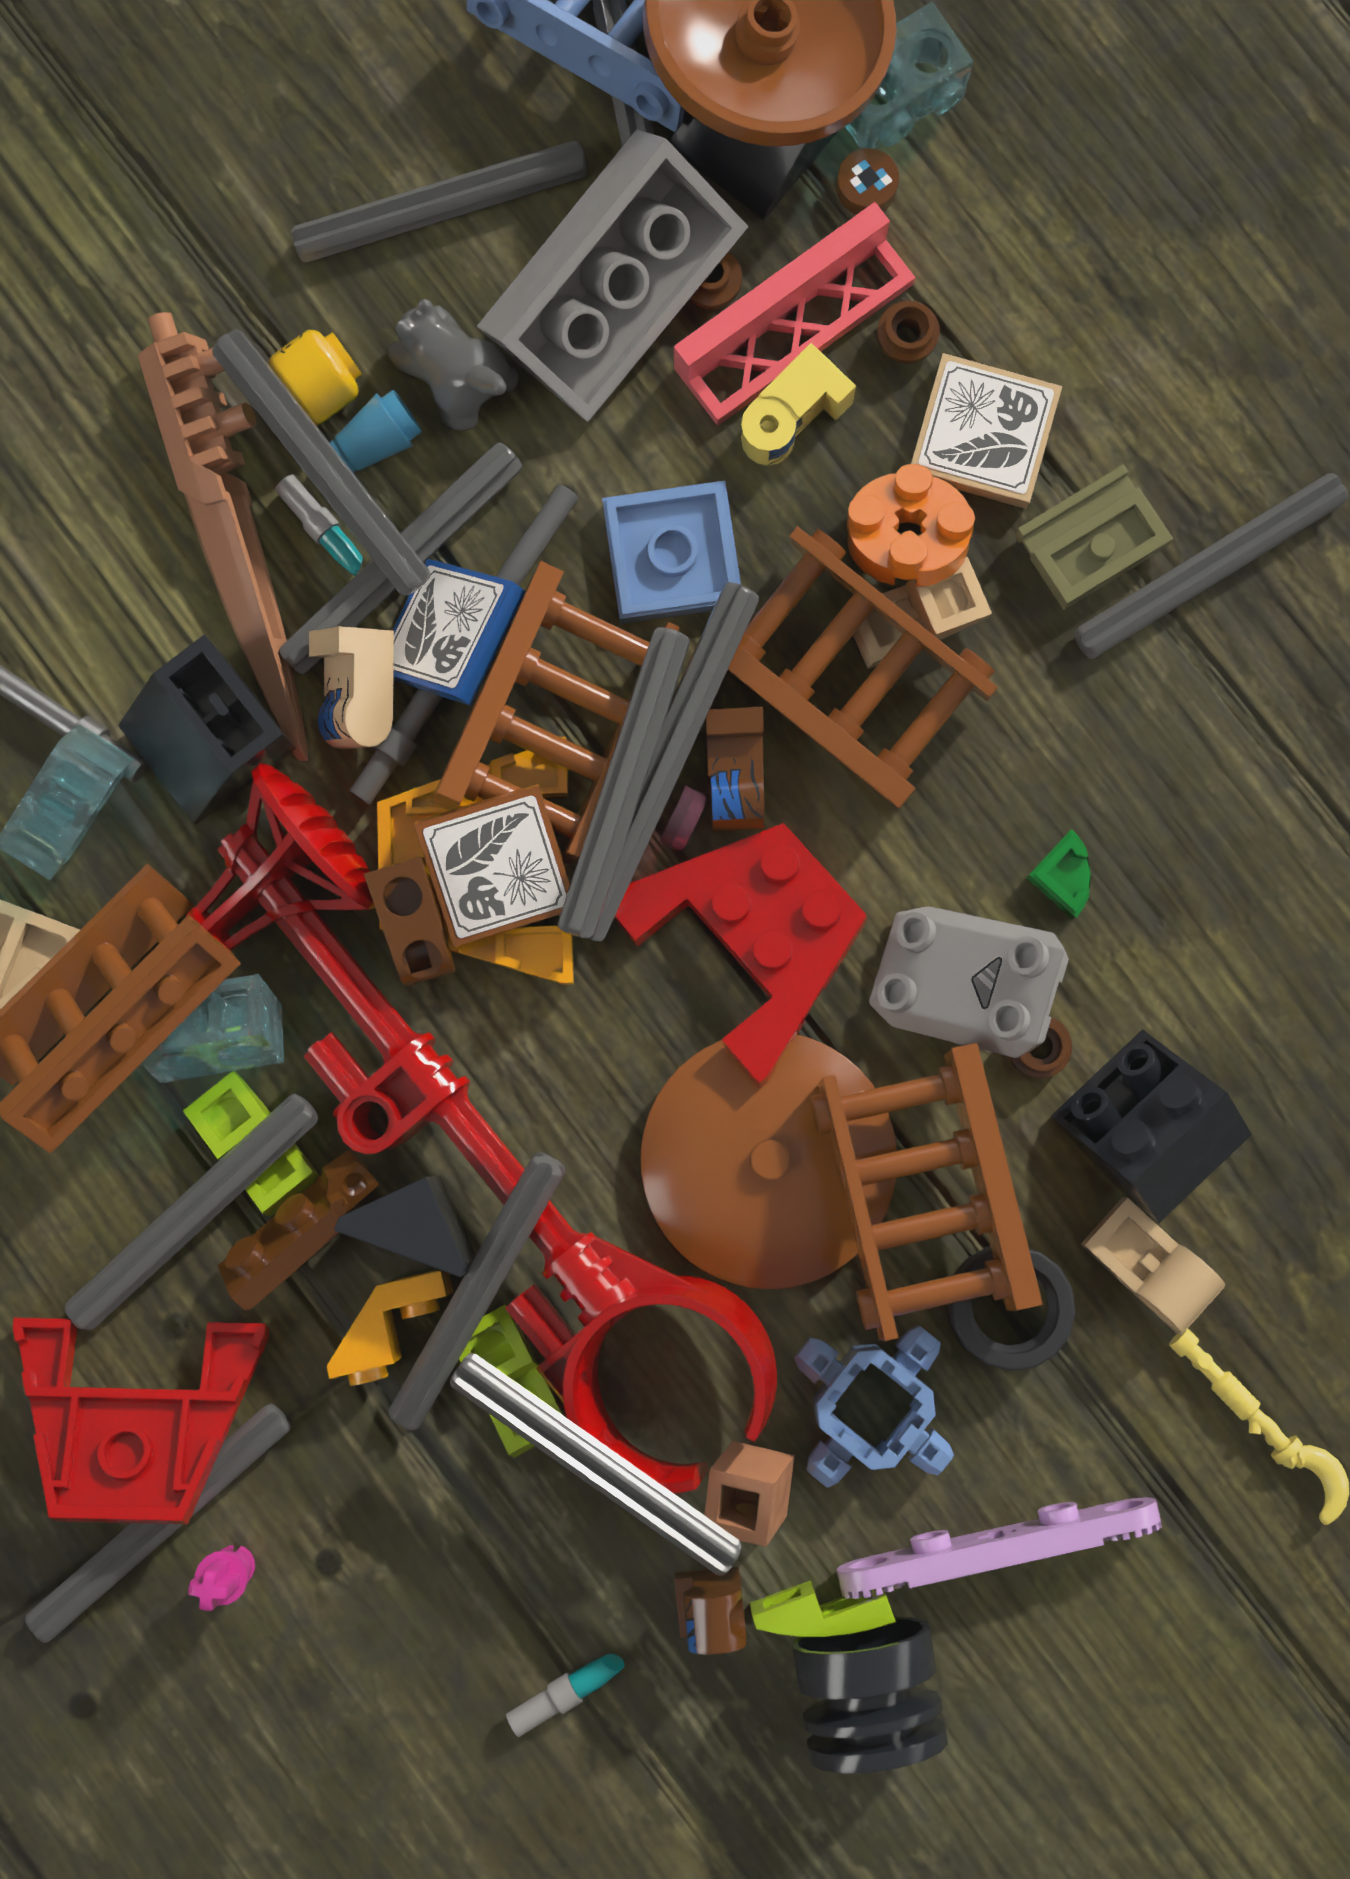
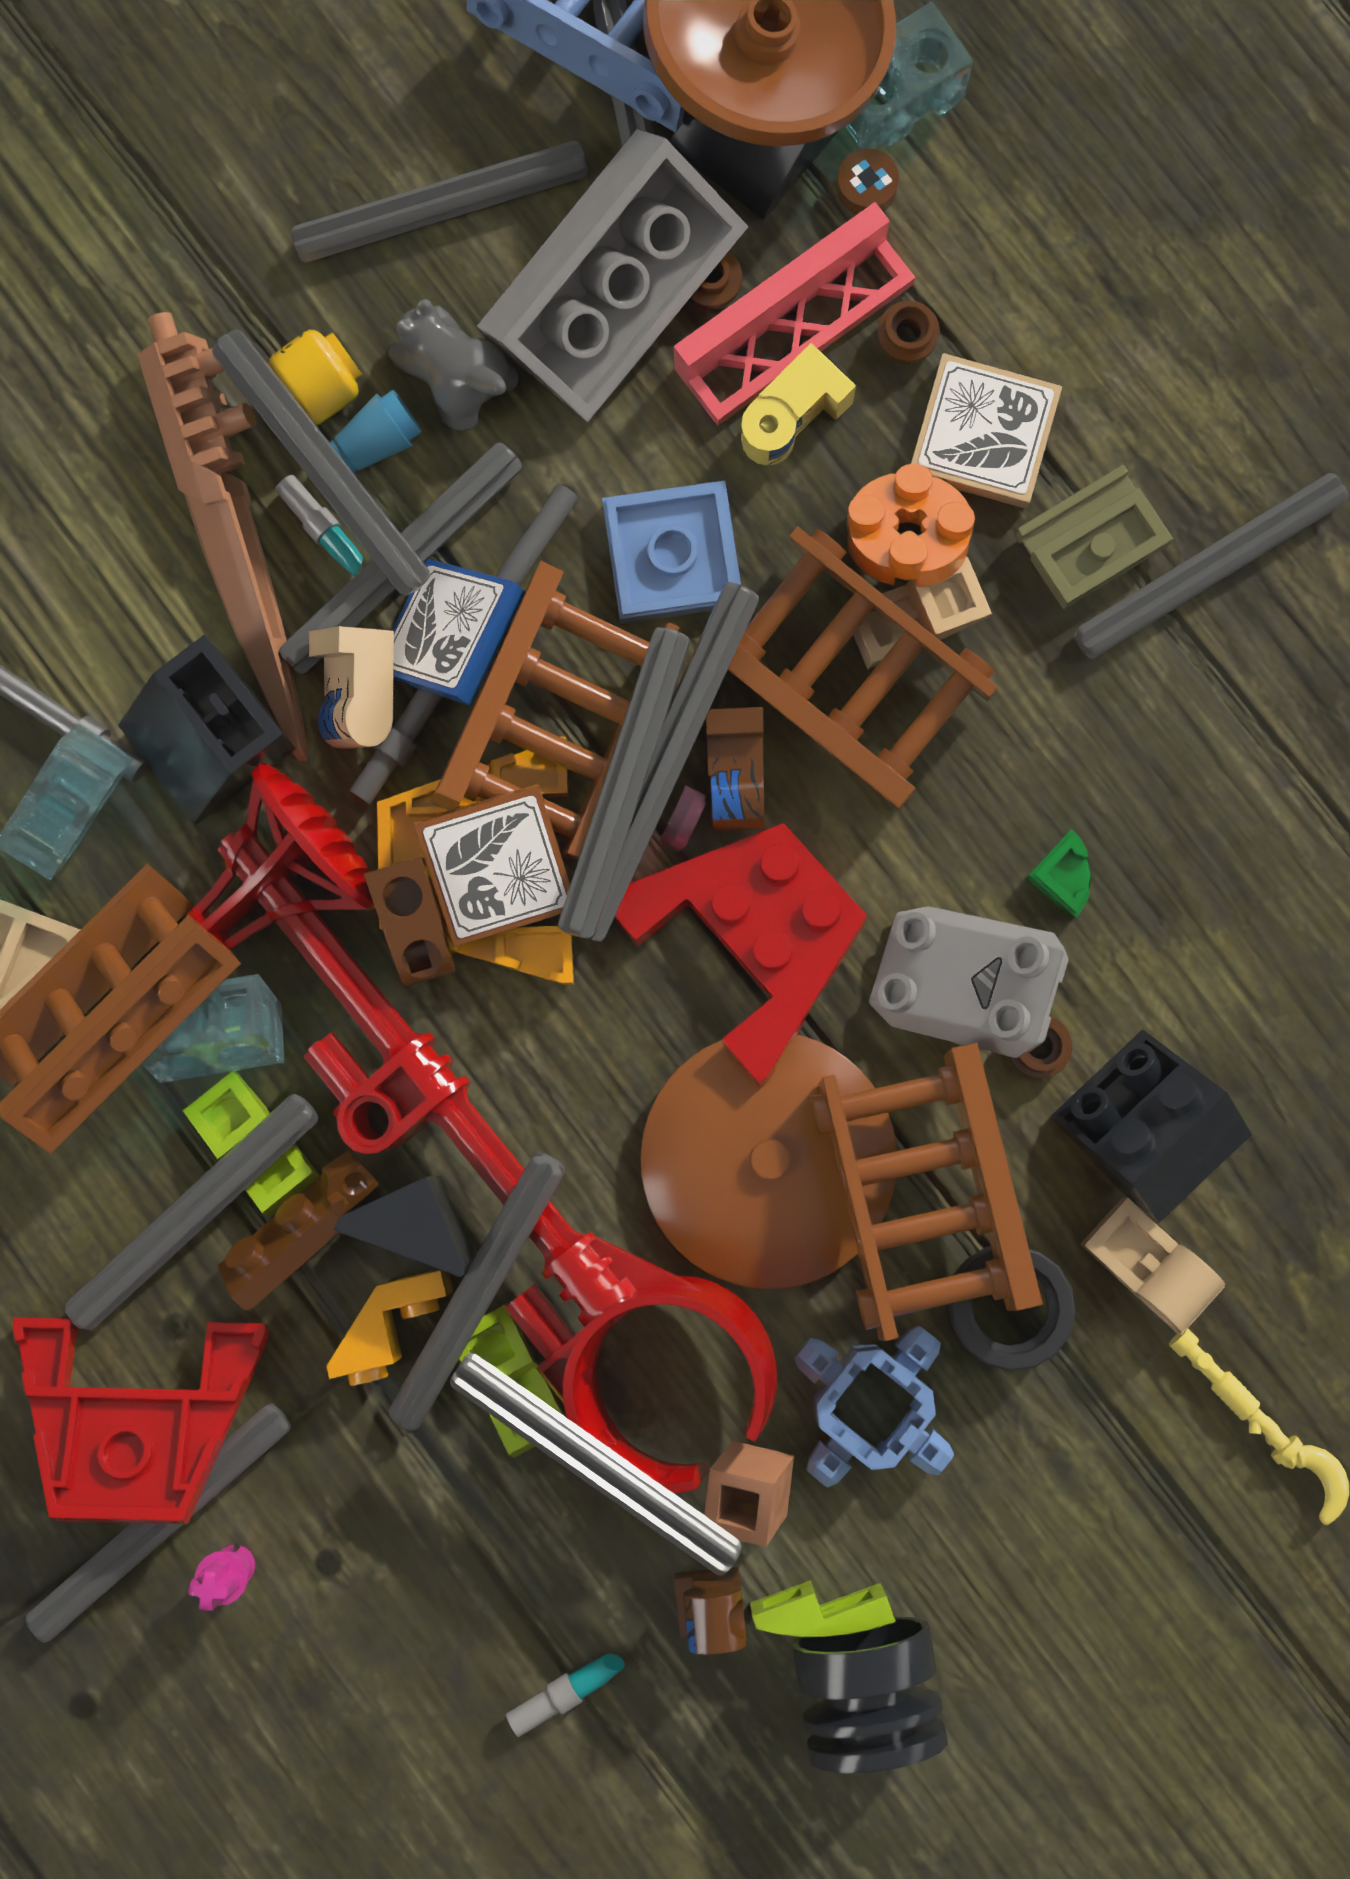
lavender piece [836,1497,1162,1599] -> none

